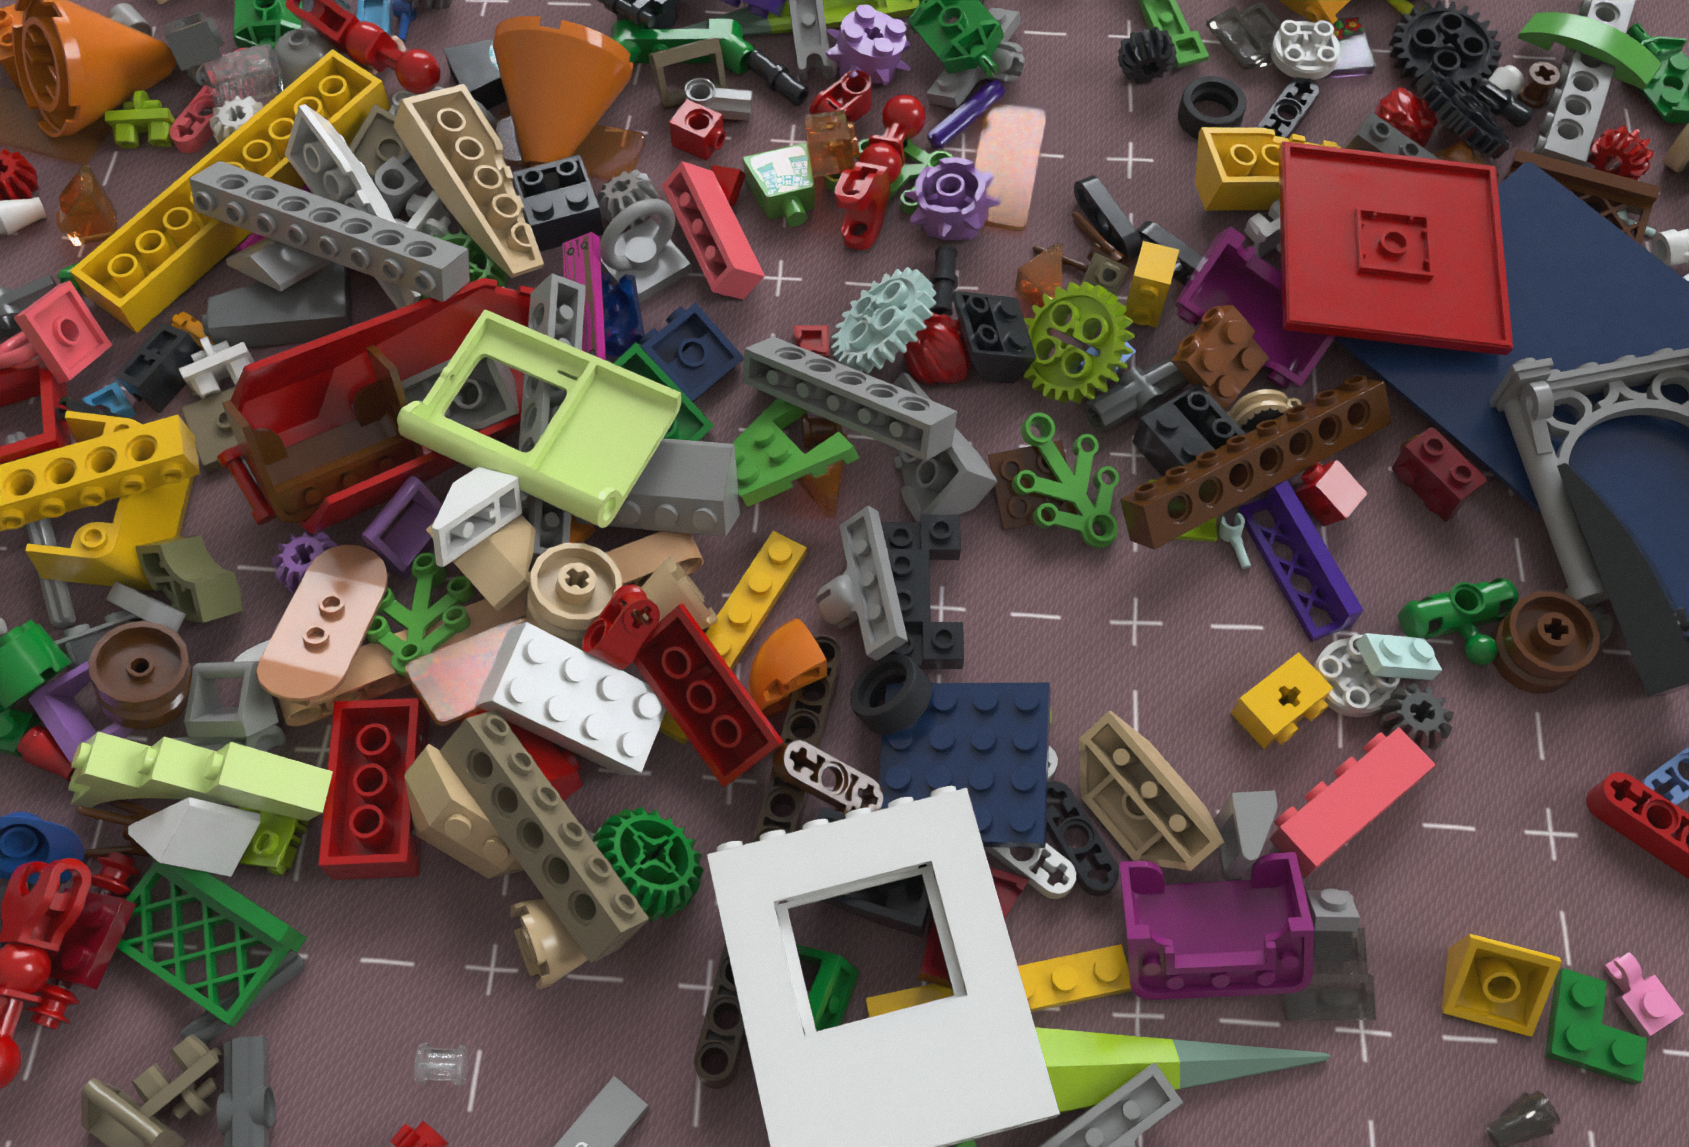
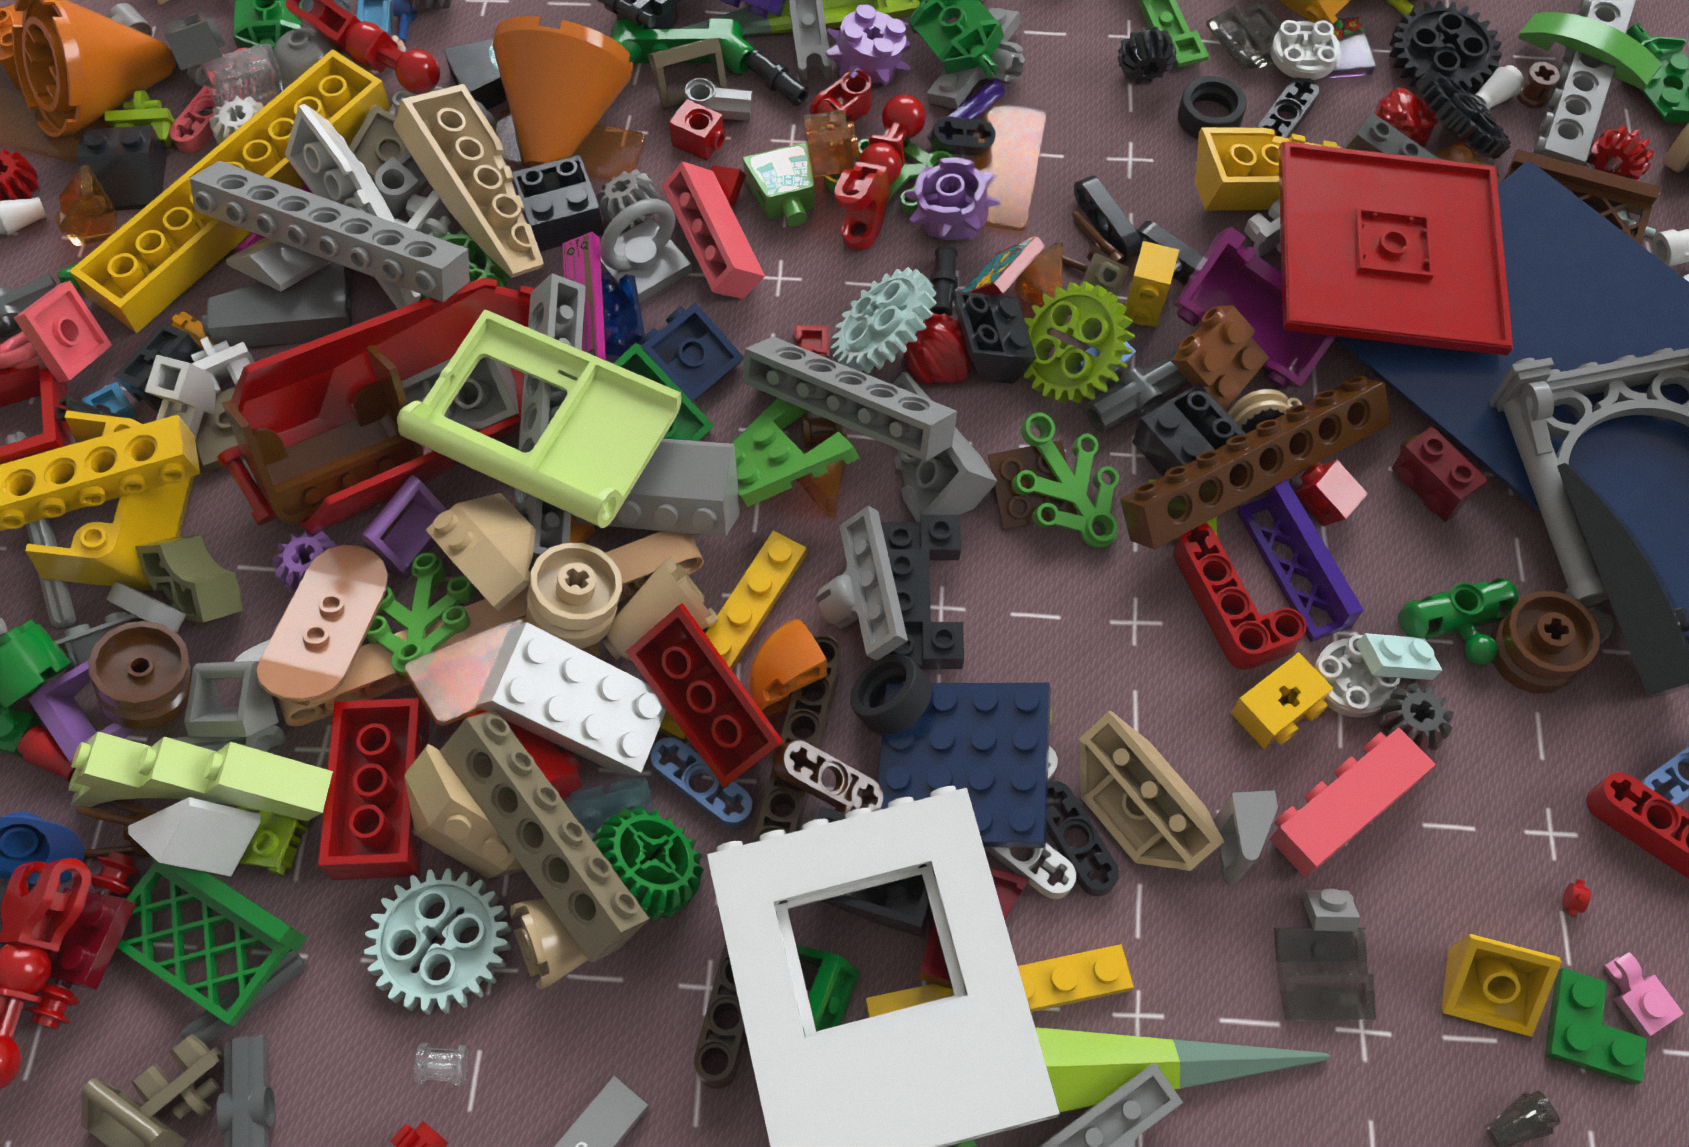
white slope [432,466,522,567] -> none
red piece [582,584,660,670] -> none
magenta windscreen [1119,852,1314,1000] -> none
light aqua hand [1218,513,1251,569] -> none
black axle [1472,78,1533,128] -> none
none -> black slope [77,125,167,212]
none -> white brick [145,355,216,439]
none -> light aqua gear [364,868,511,1015]
none -> clear light blue hinge [564,775,654,832]
none -> medium blue beam [650,737,753,829]
none -> black beam [929,116,996,156]
none -> tile [962,236,1045,296]
none -> red beam [1173,523,1307,670]
none -> red piece [1562,879,1591,917]

